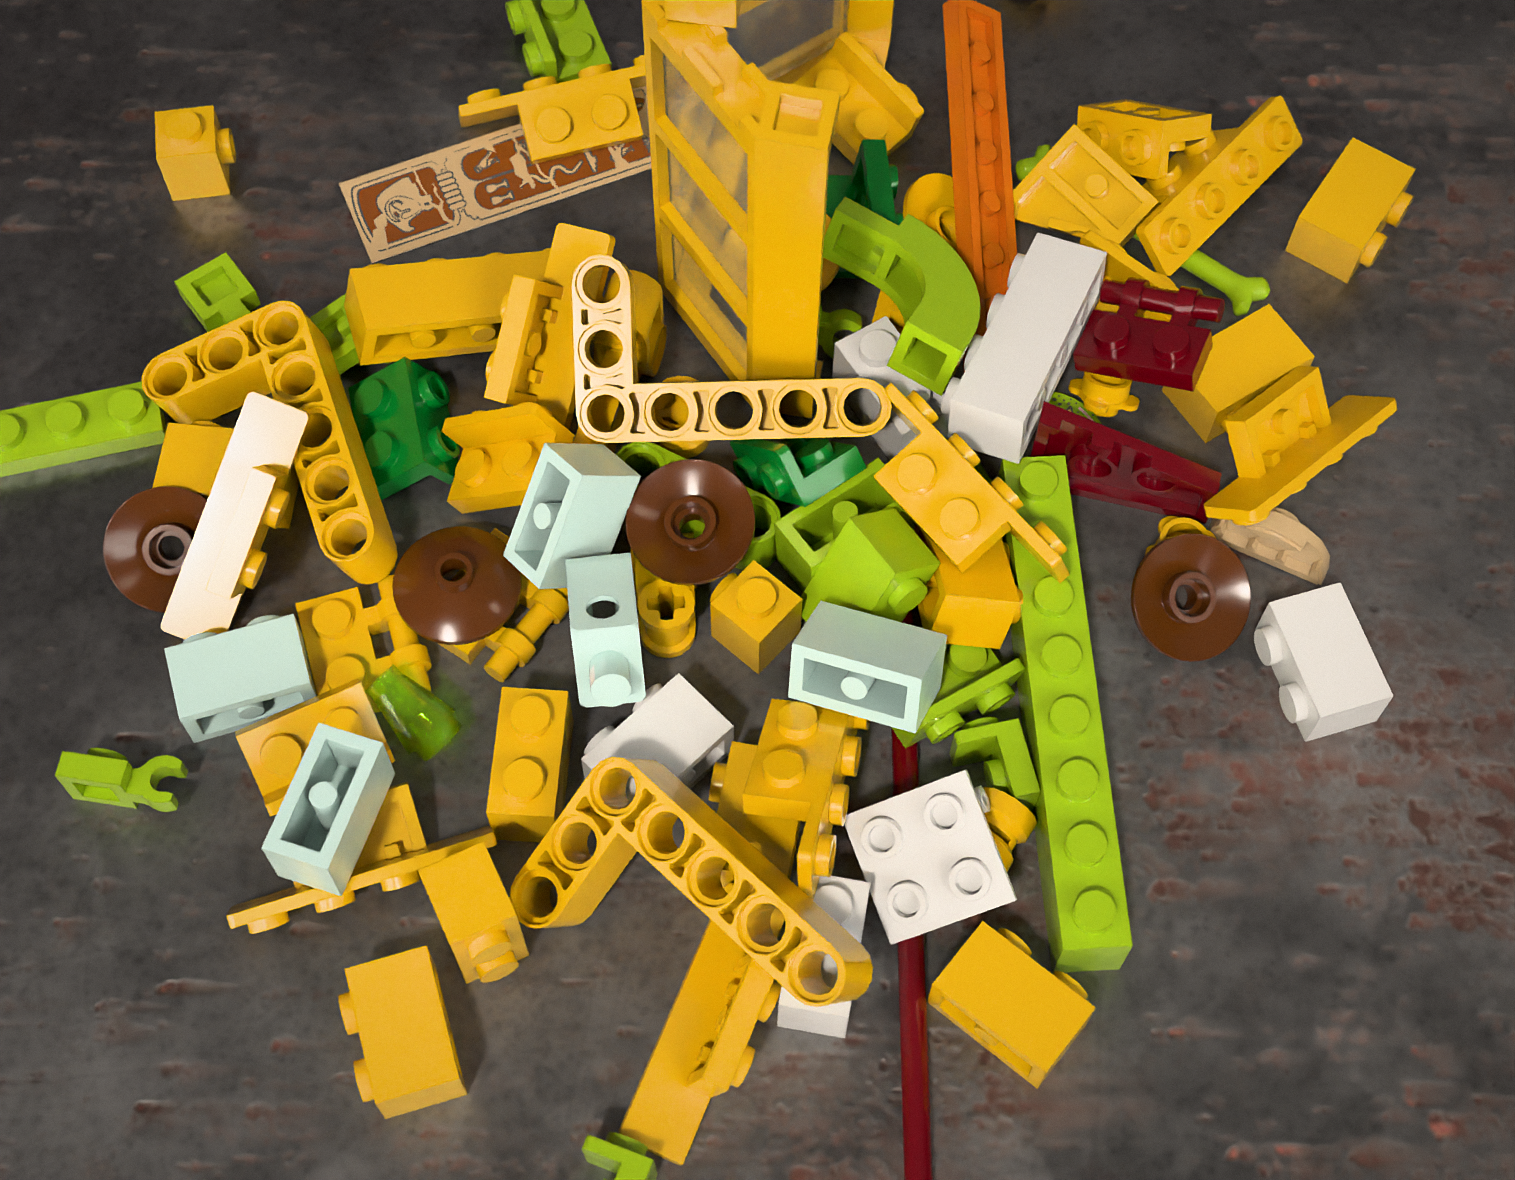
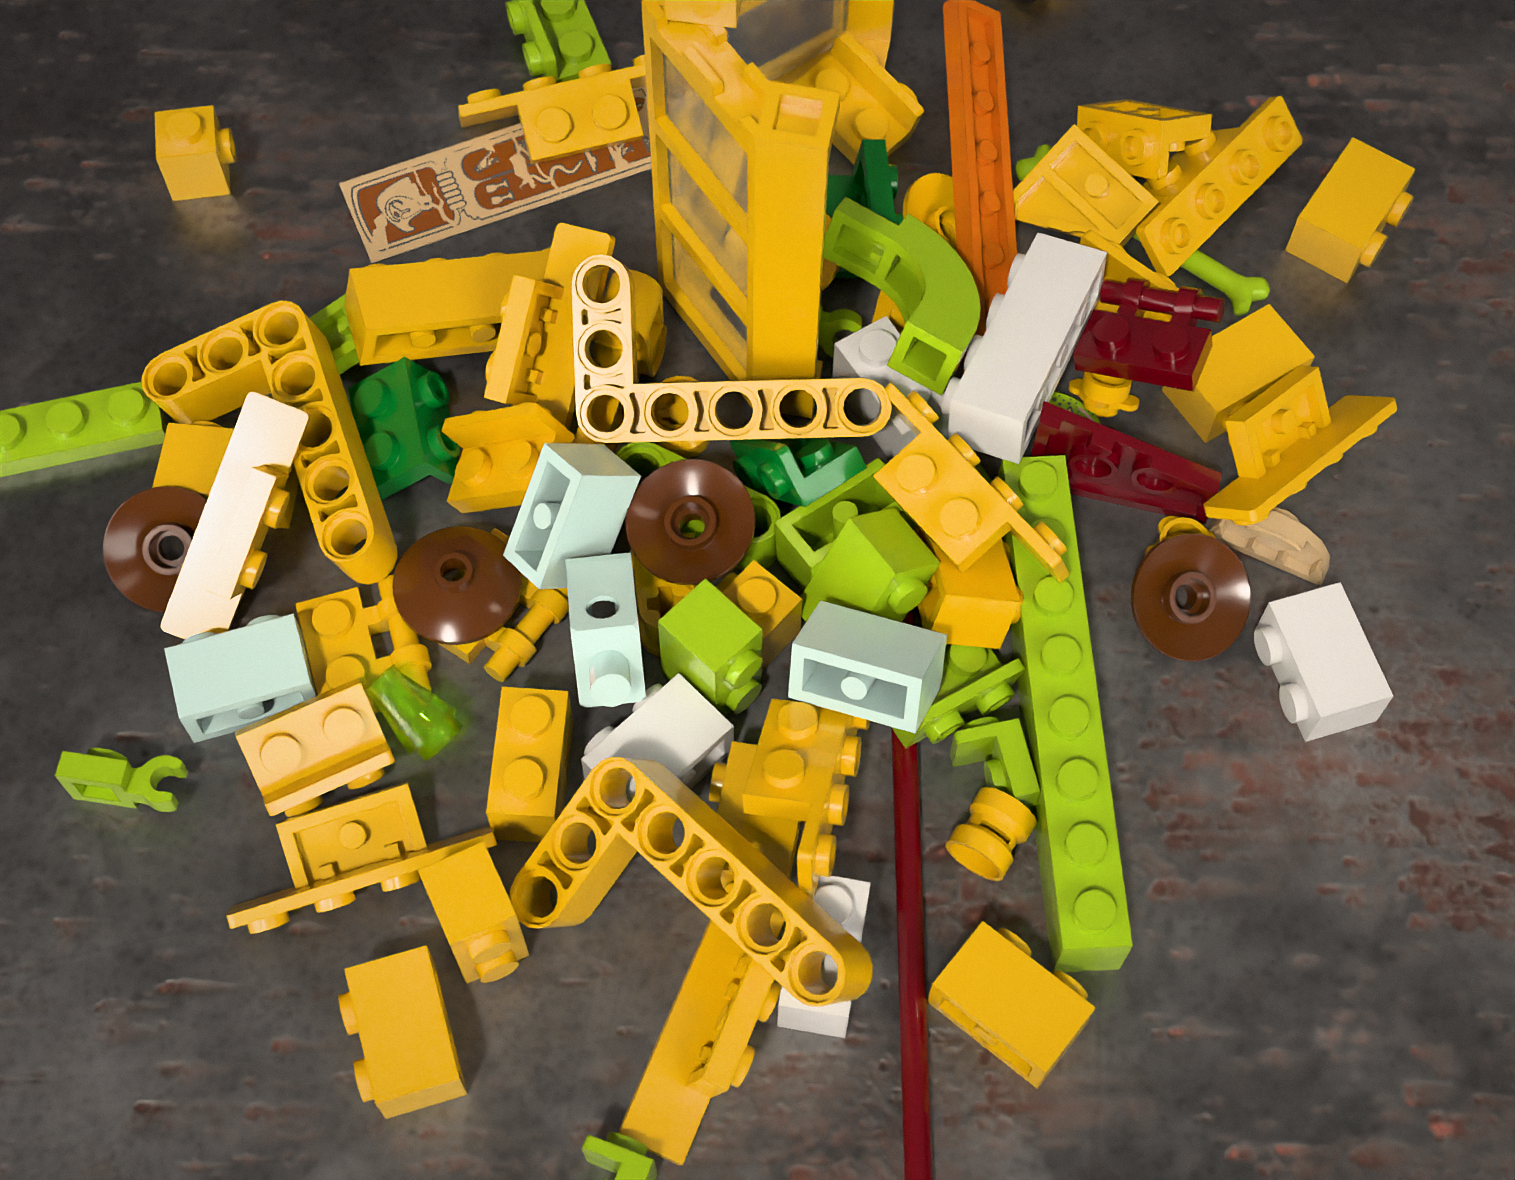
lime plate [174,252,261,332] -> none
light aqua brick [262,722,395,897] -> none
white hinge [844,769,1017,945] -> none
none -> lime brick [658,578,763,717]

